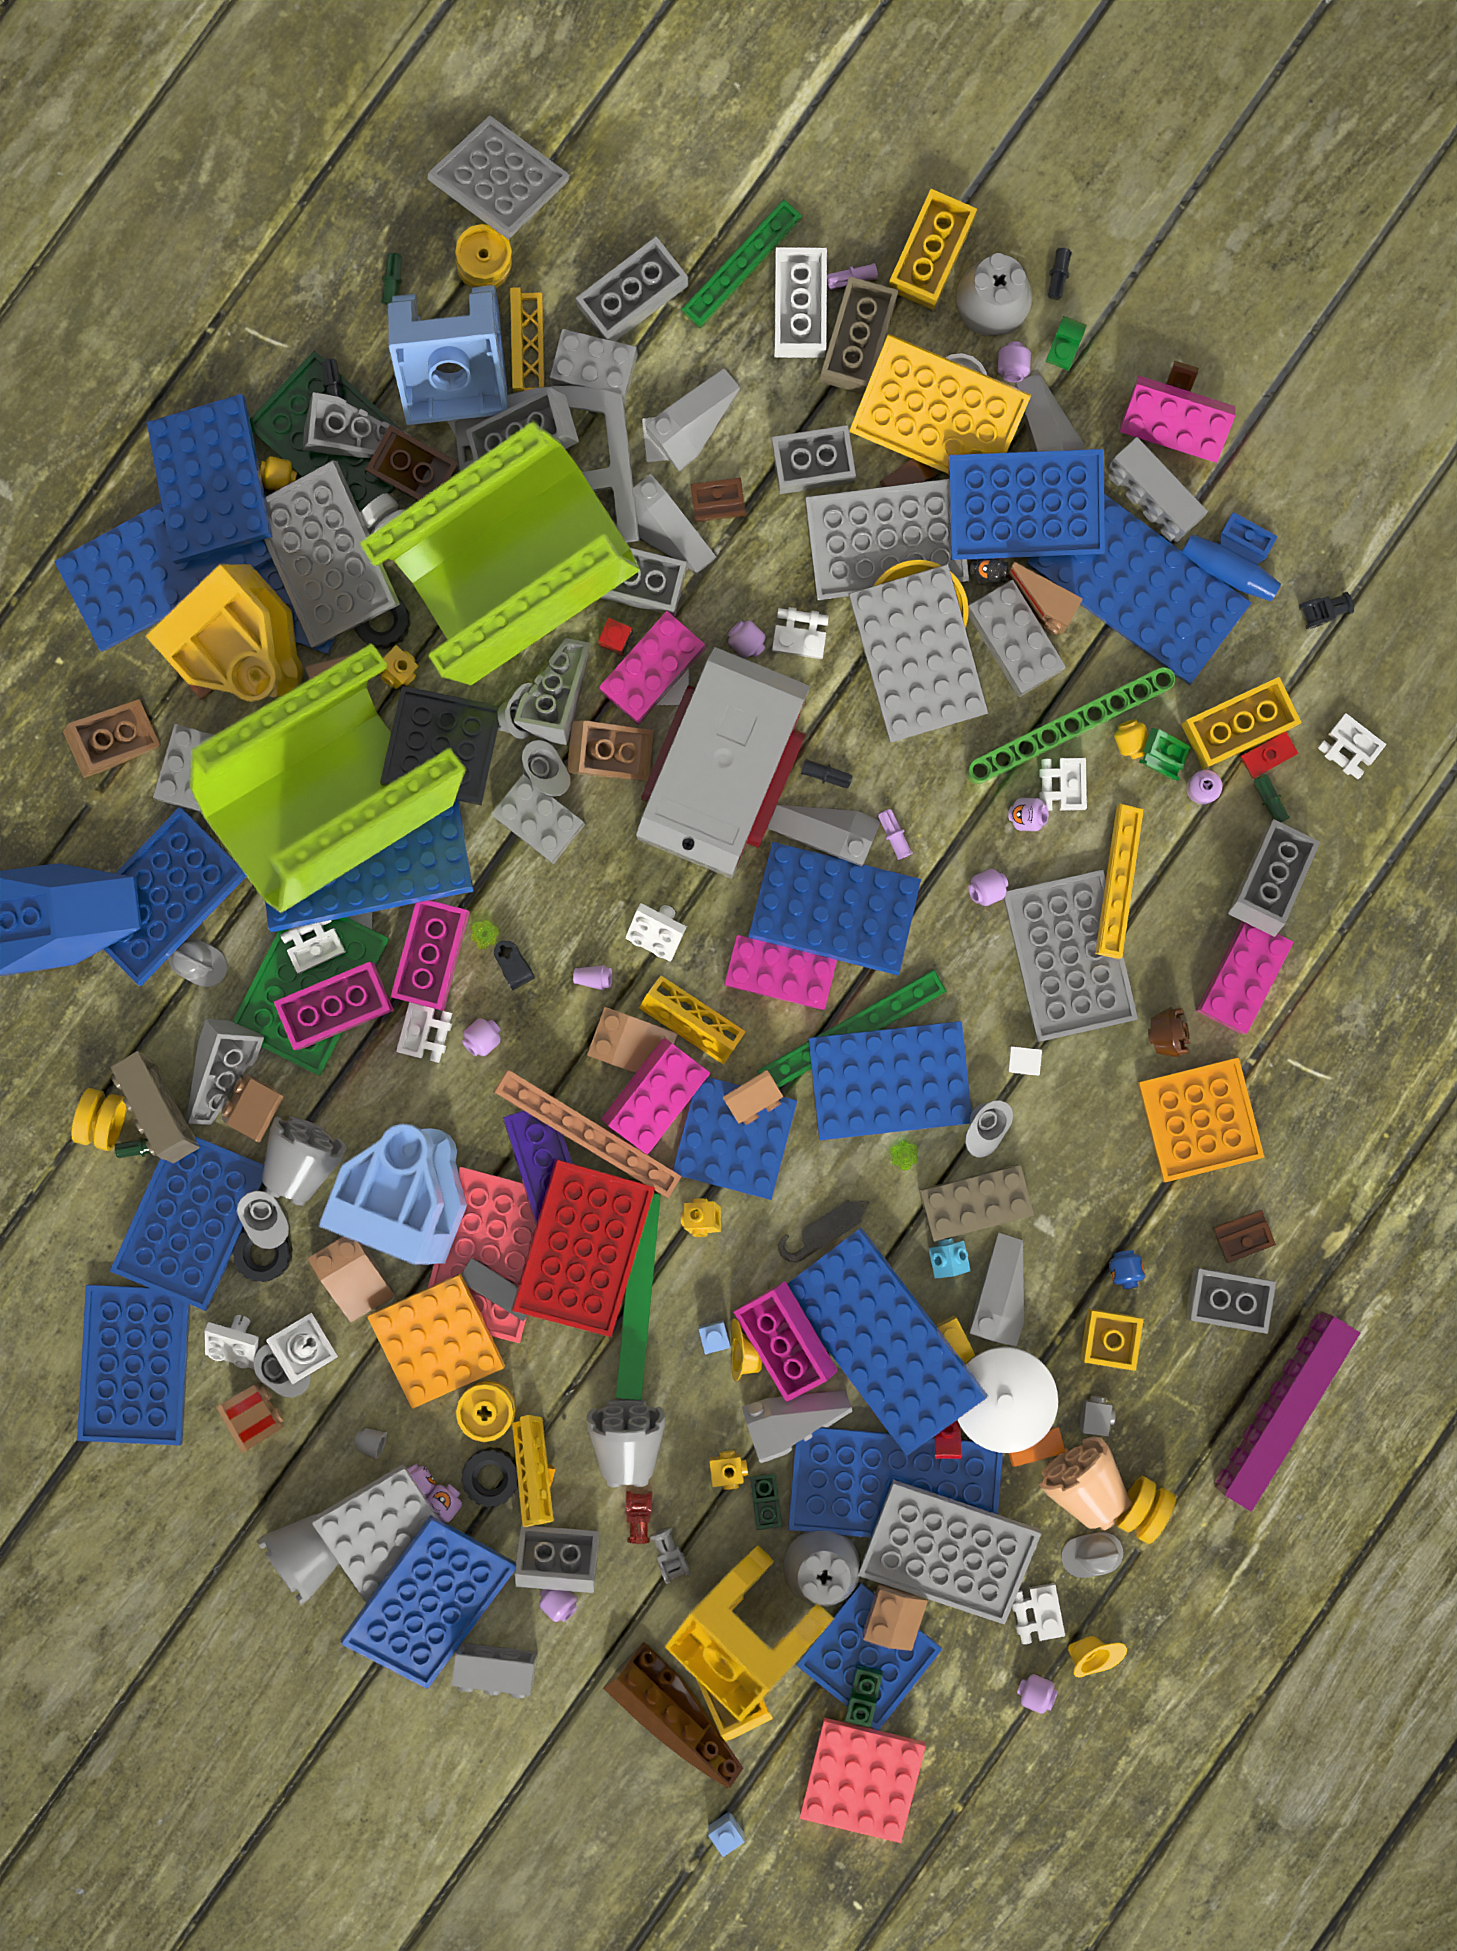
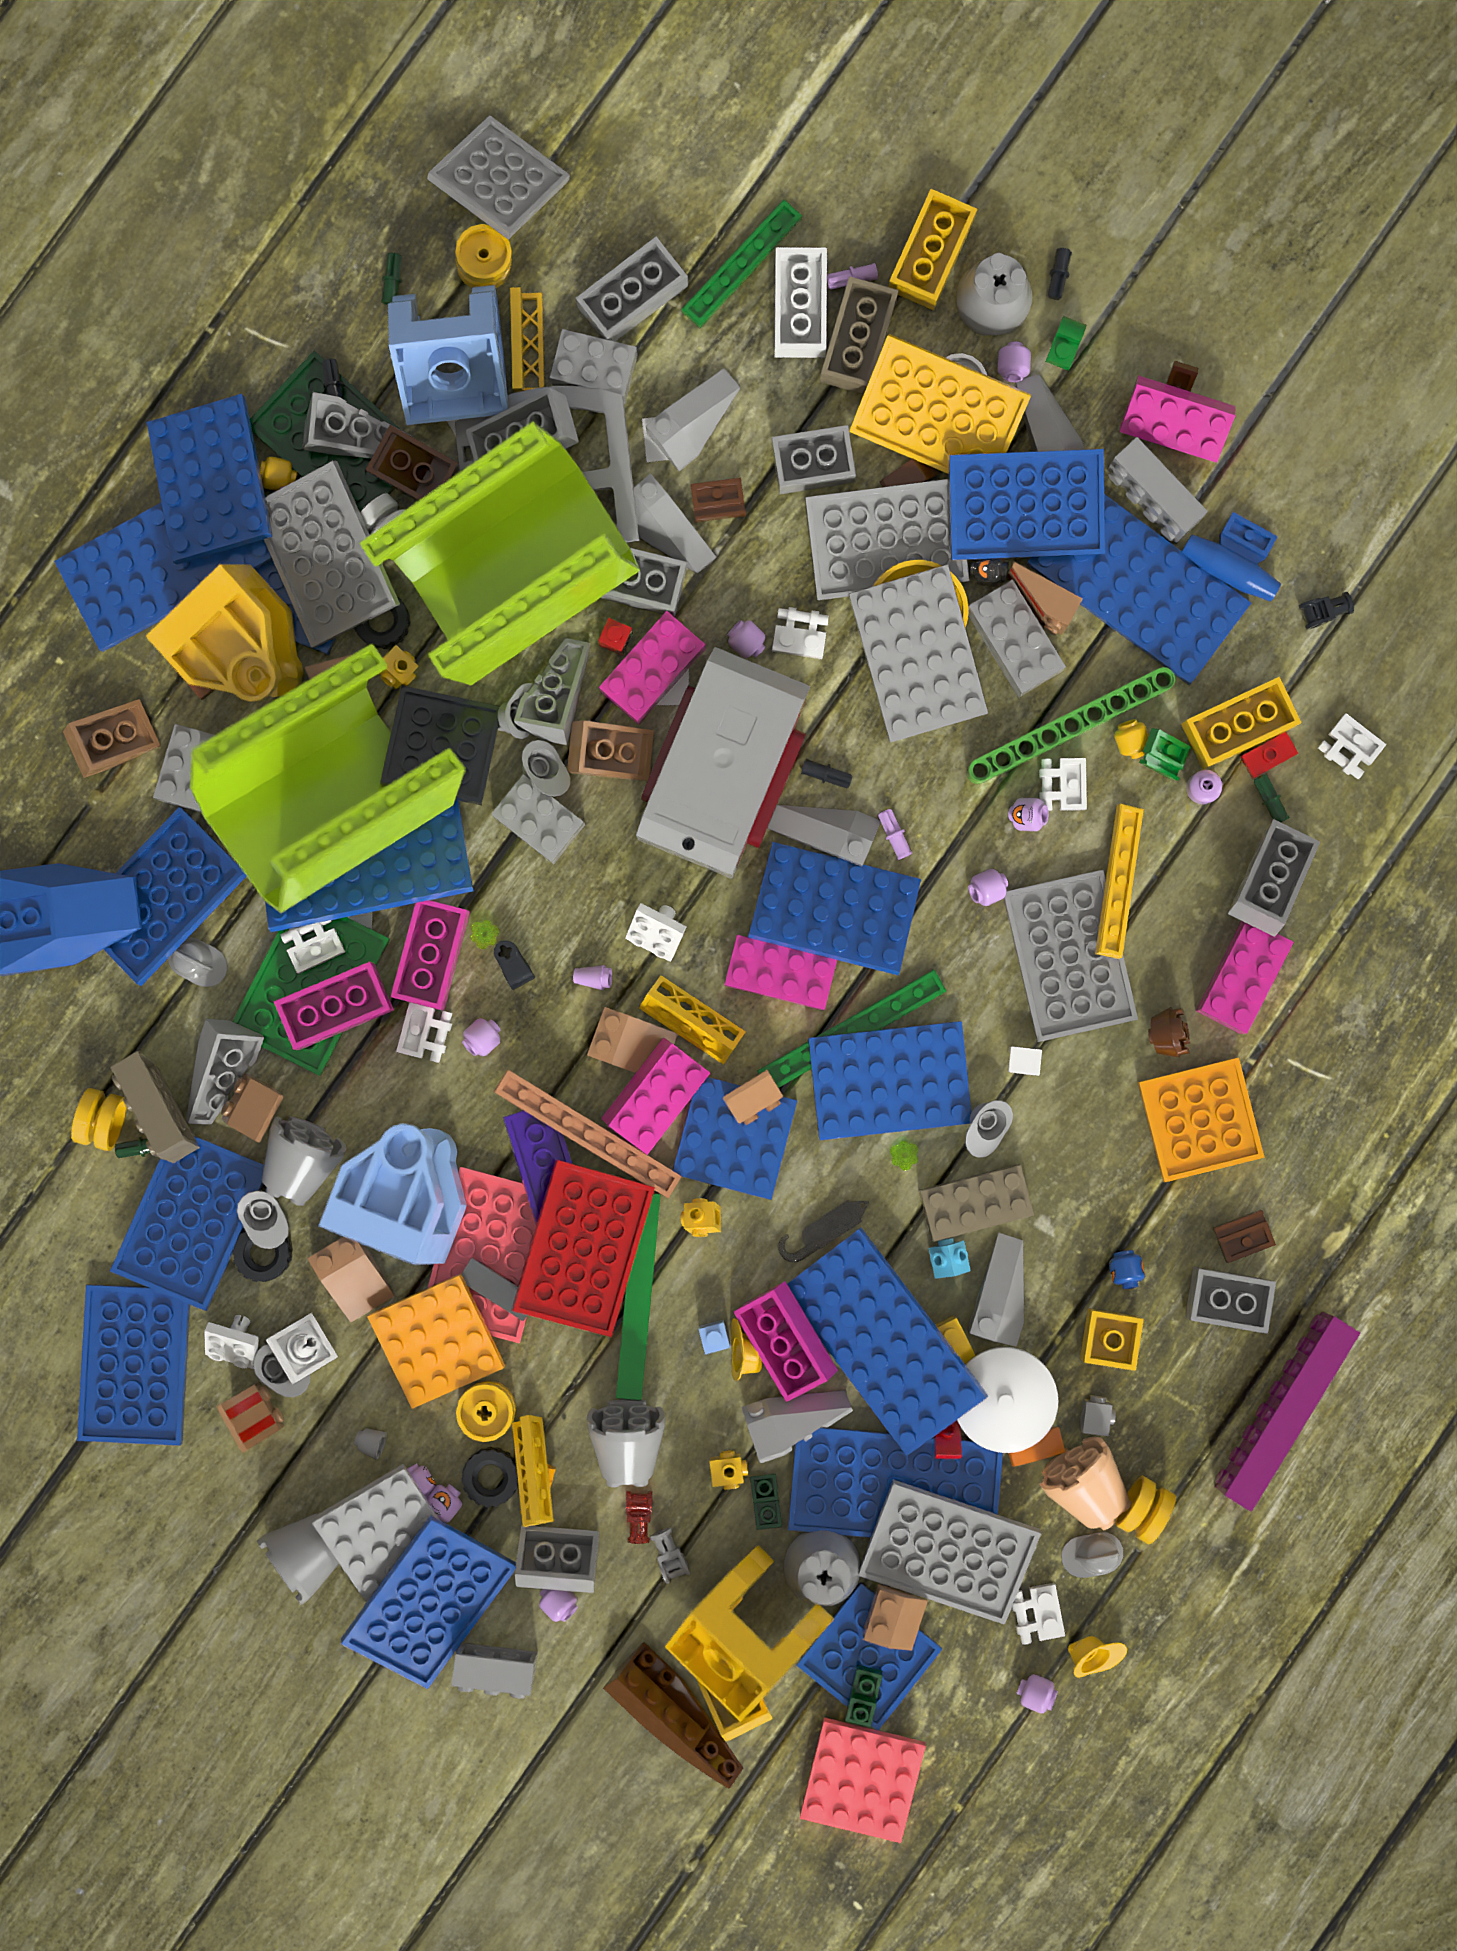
light blue brick [708,1811,745,1857] -> none

